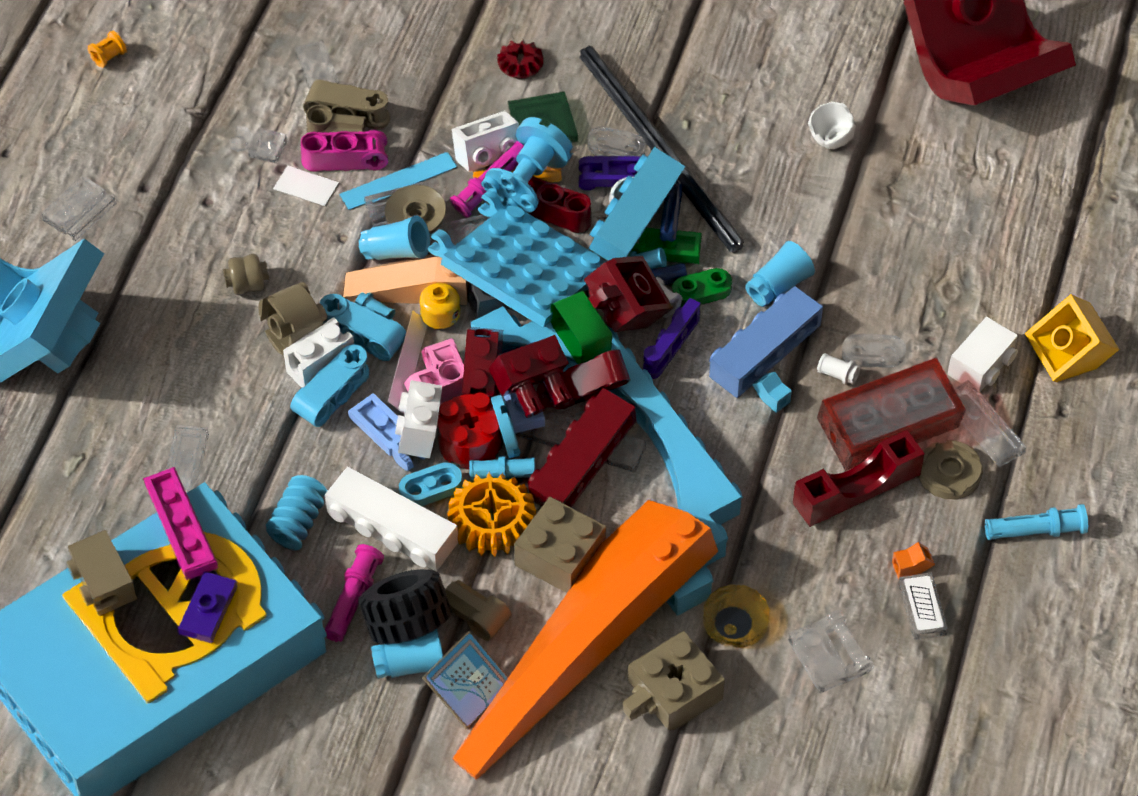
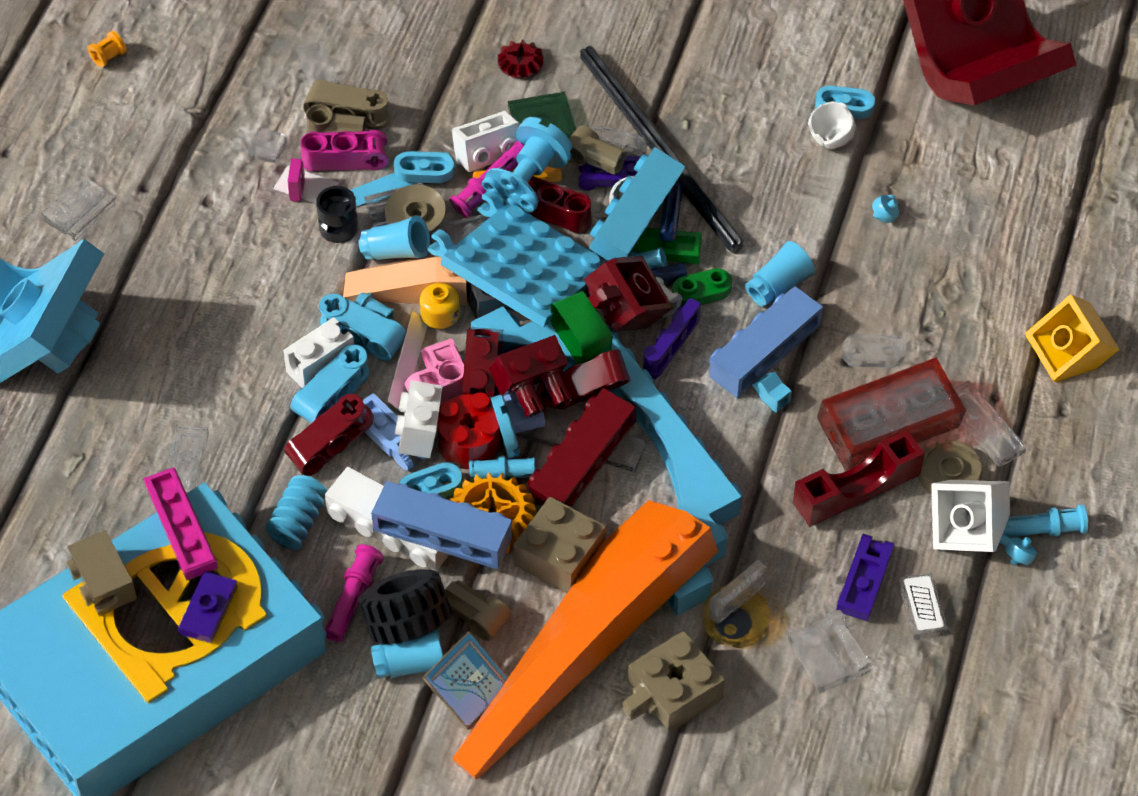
dark tan piece [223,254,269,295] -> none
dark tan brick [258,282,327,355] -> none
white pin [817,353,860,385] -> none
orange piece [892,542,935,580] -> none
white brick [947,316,1018,394] -> none
none -> dark red piece [284,394,374,476]
none -> dark pink tile [287,158,305,202]
none -> black wheel [316,186,358,243]
none -> medium blue brick [371,481,512,569]
none -> medium azure plate [394,151,454,183]
none -> dark tan piece [569,126,627,175]
none -> clear tile [709,559,767,624]
none -> medium azure plate [815,86,875,119]
none -> dark purple plate [836,534,895,621]
none -> medium azure piece [872,195,899,223]
none -> white slope [932,480,1010,552]
none -> medium azure piece [999,533,1037,566]

